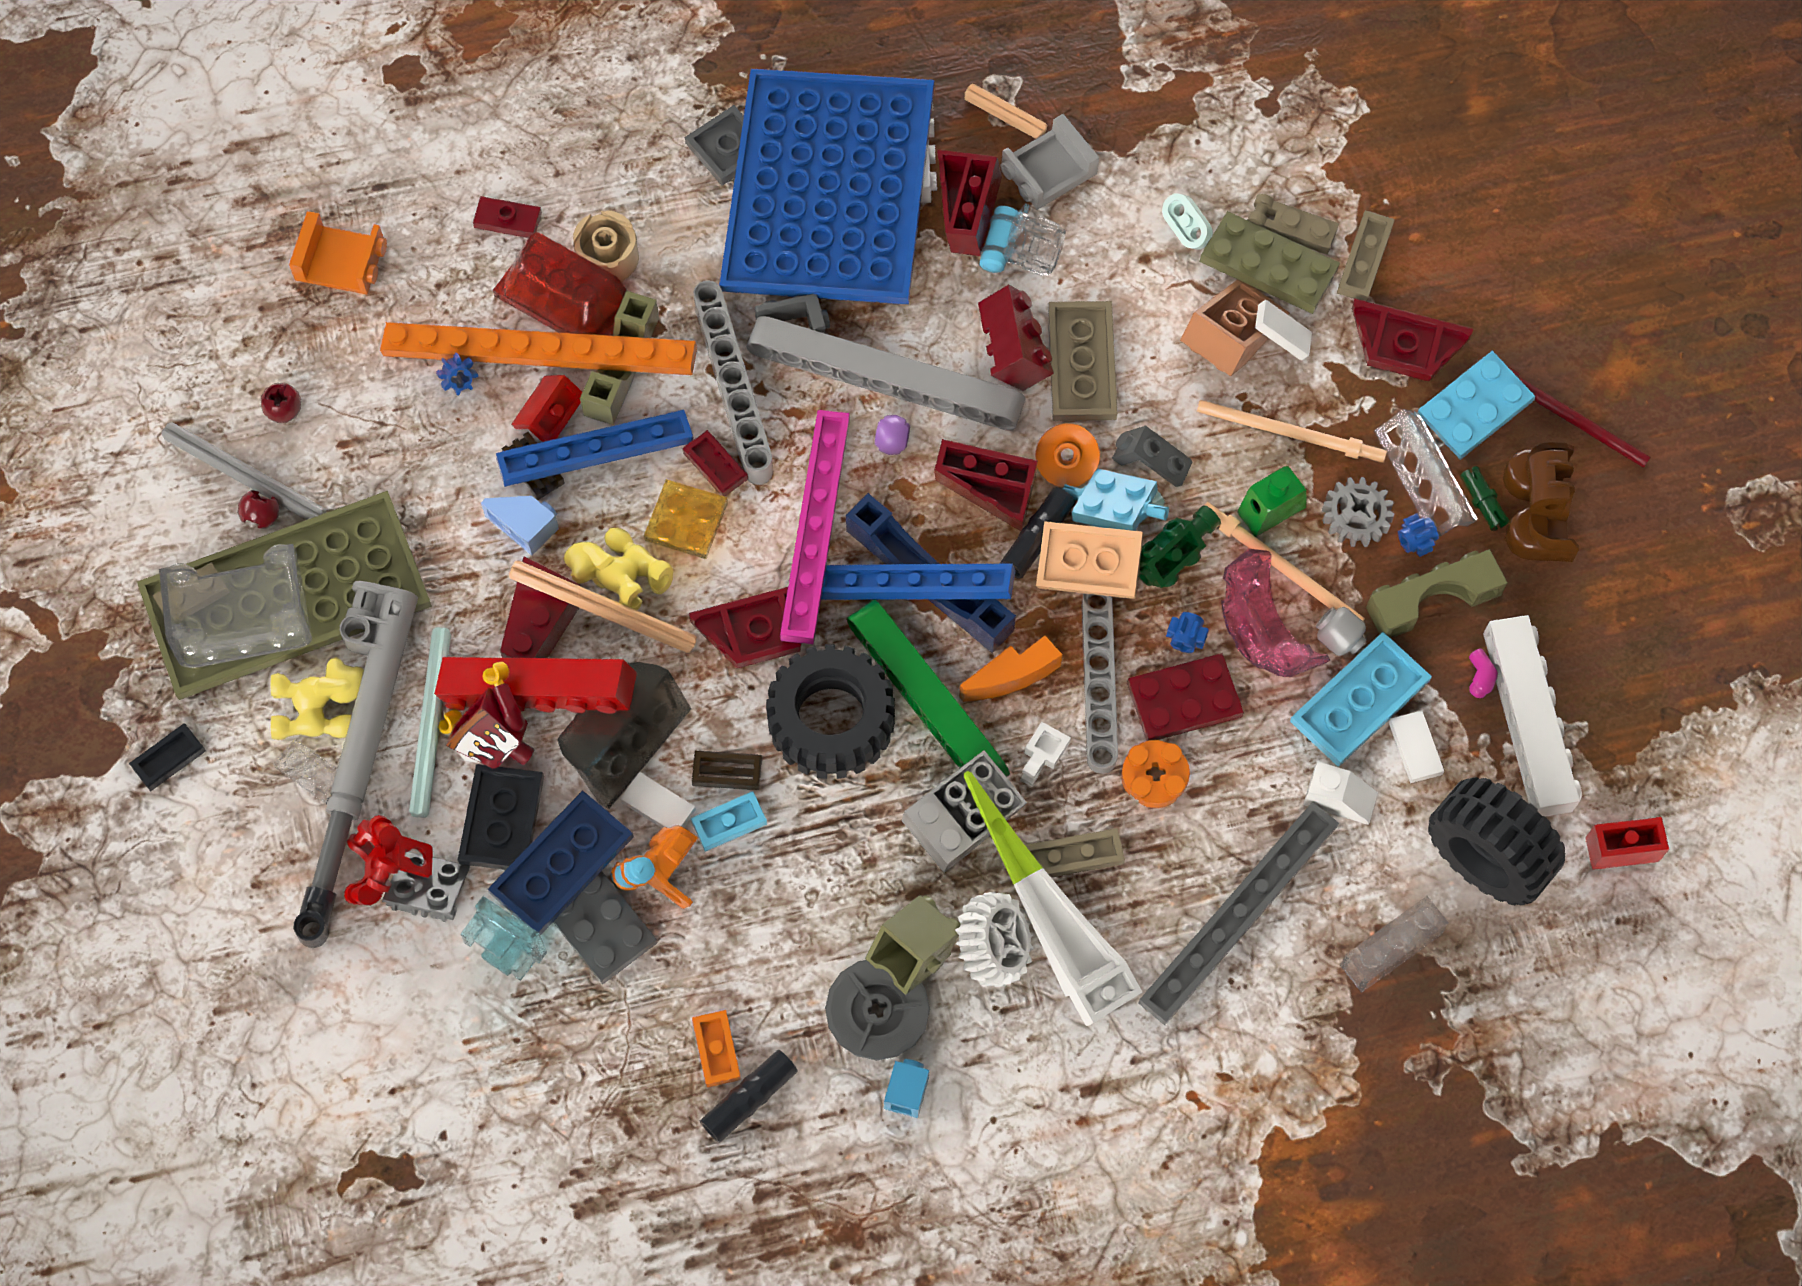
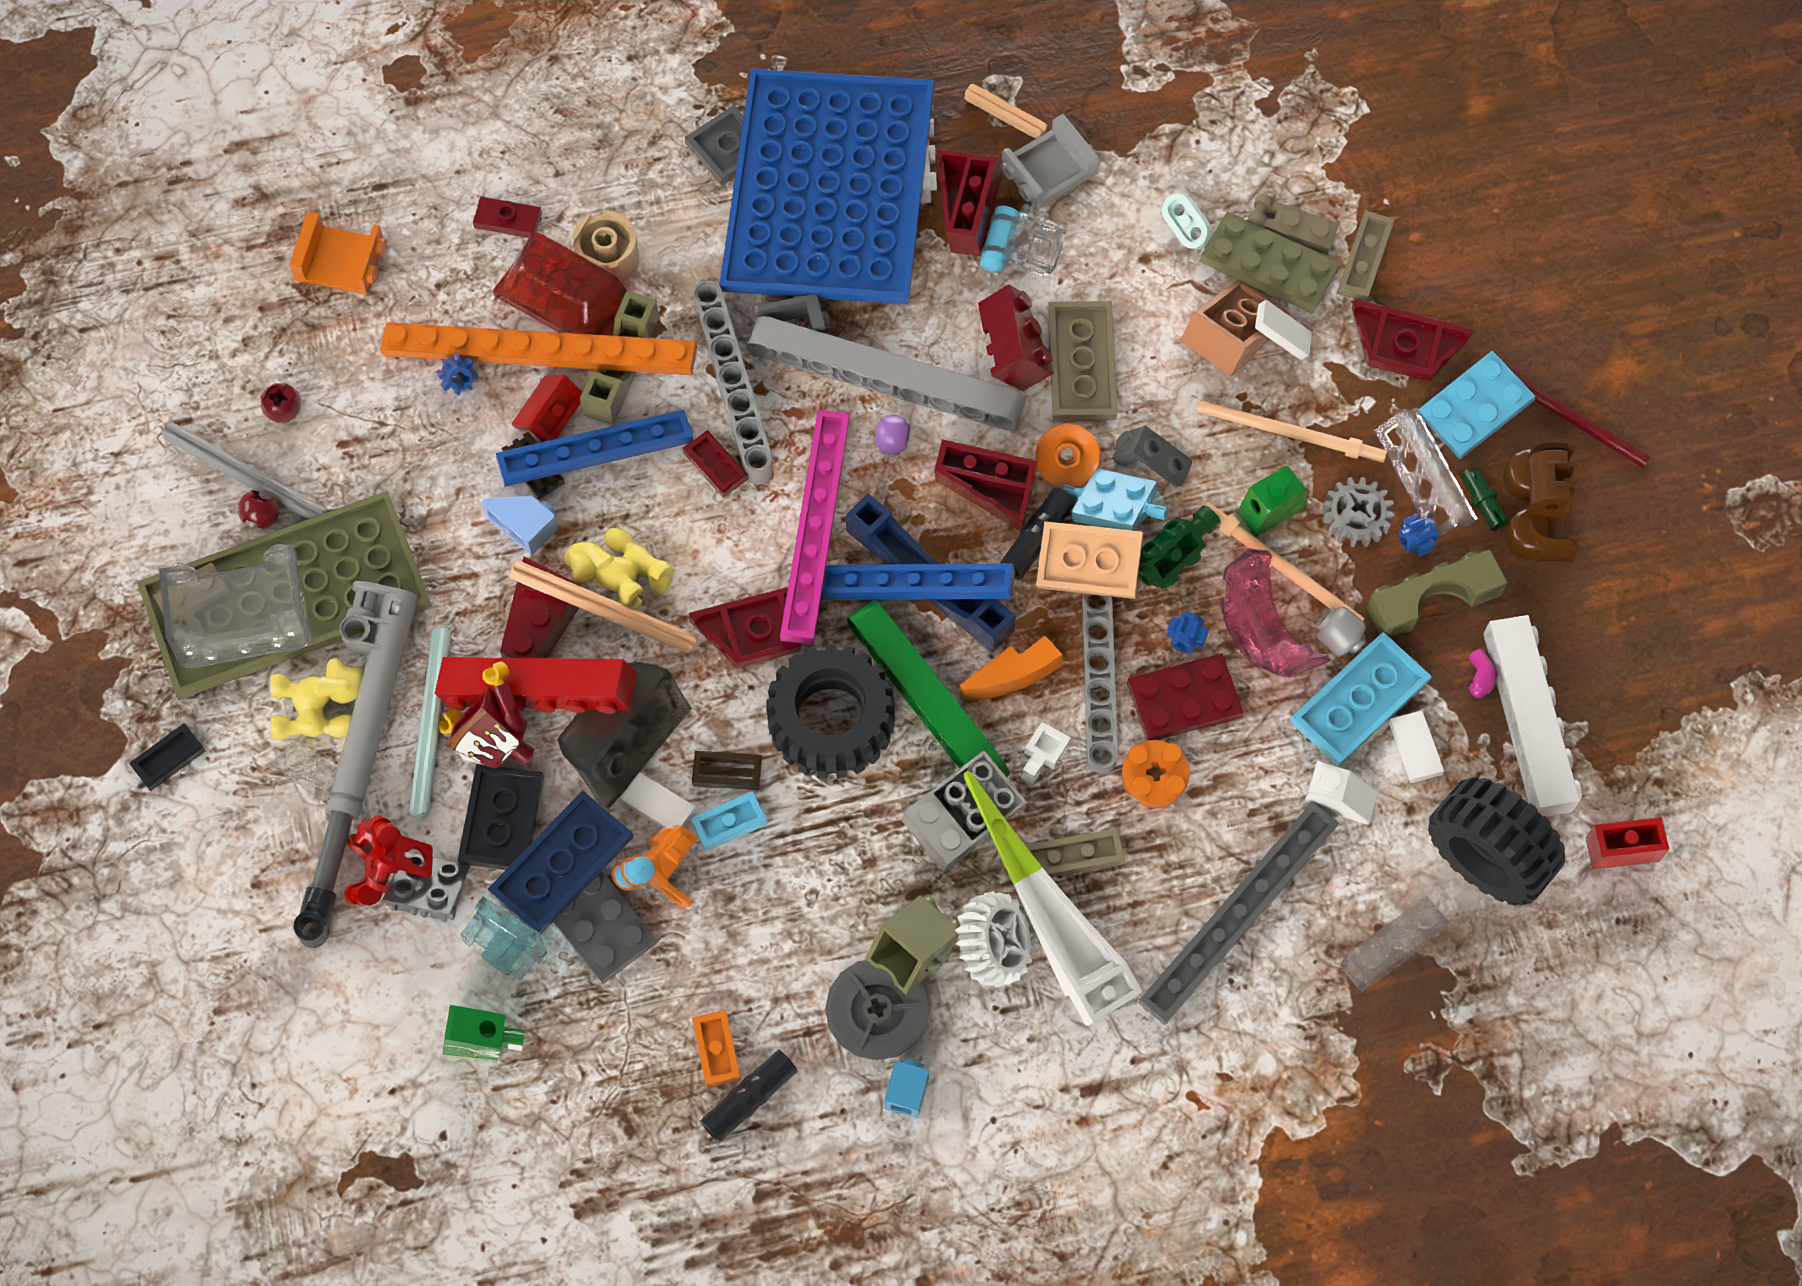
clear yellow plate [644,479,728,559] -> none
none -> green torso [442,1005,525,1060]

